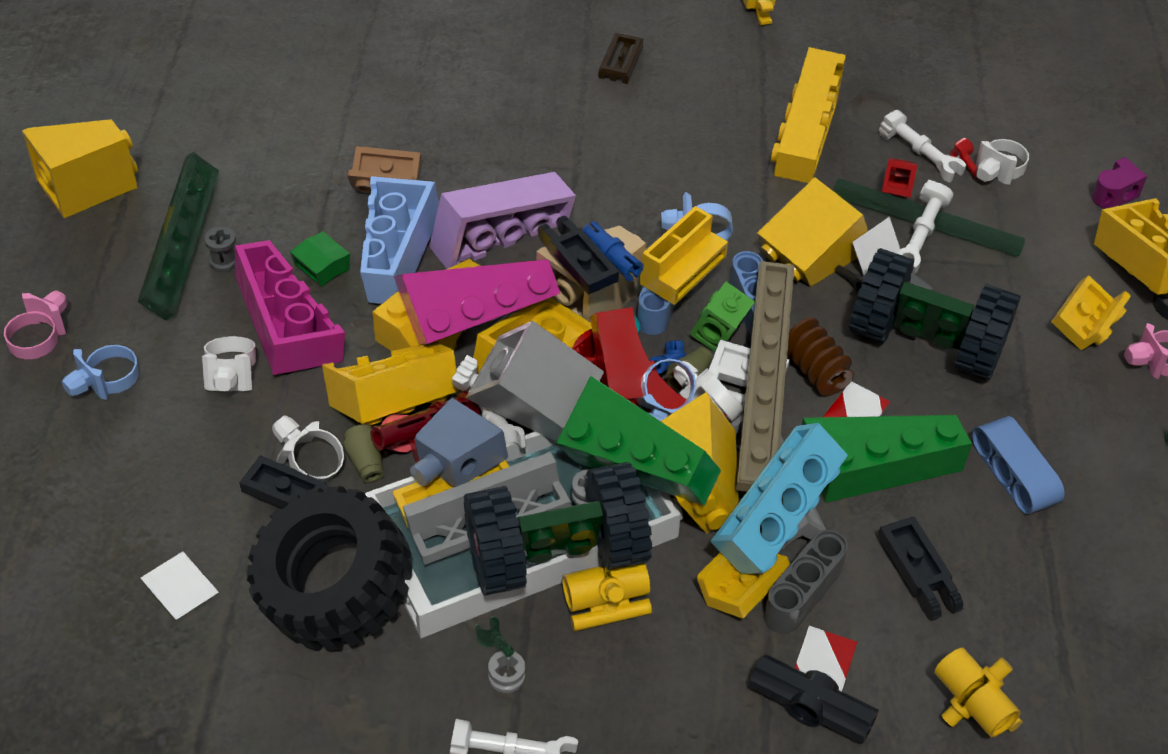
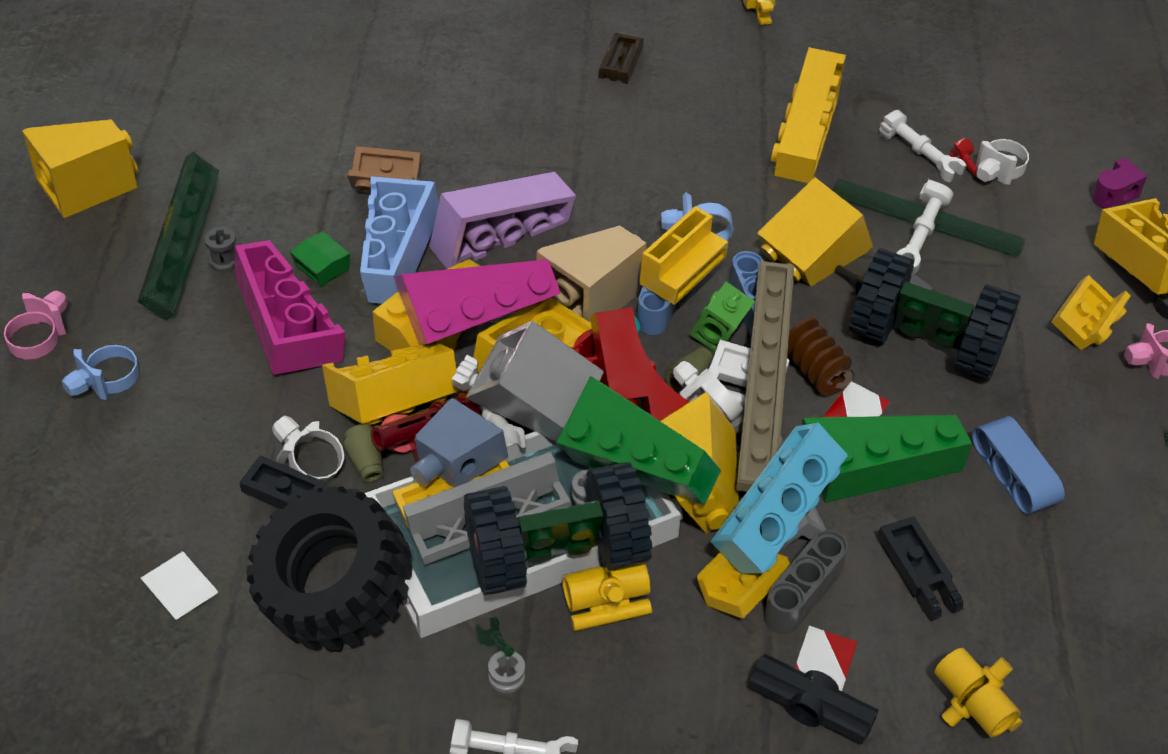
white piece [202,336,256,391] -> none
black hinge [537,215,619,295] -> none
blue pin [582,221,644,281] -> none
light blue piece [636,359,696,421] -> none
blue arm [649,340,687,374] -> none
white sticker [852,217,900,276] -> none
red leg [882,158,918,198] -> none

